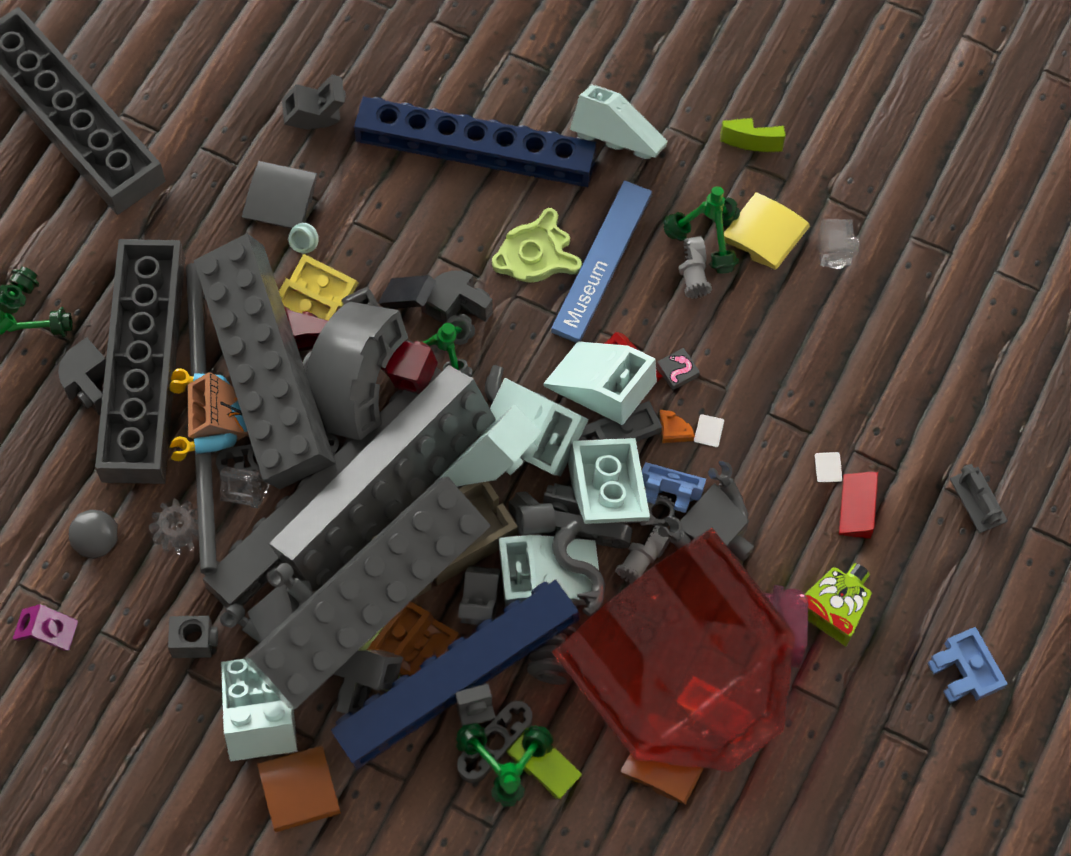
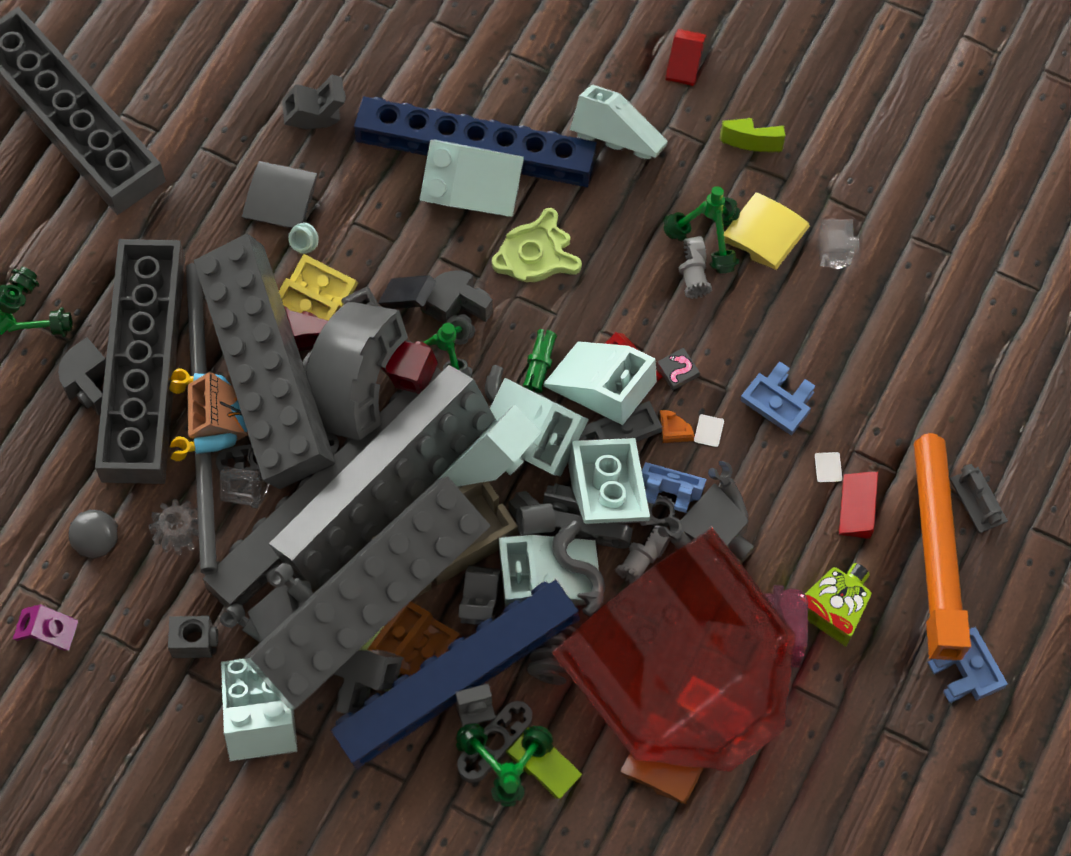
dark orange slope [257,745,341,833] -> none
medium blue tile [551,180,652,343] -> none
none -> light aqua slope [420,140,524,217]
none -> green pin [523,329,557,393]
none -> red slope [665,29,706,86]
none -> medium blue plate [740,362,816,436]
none -> orange brick [914,433,971,660]

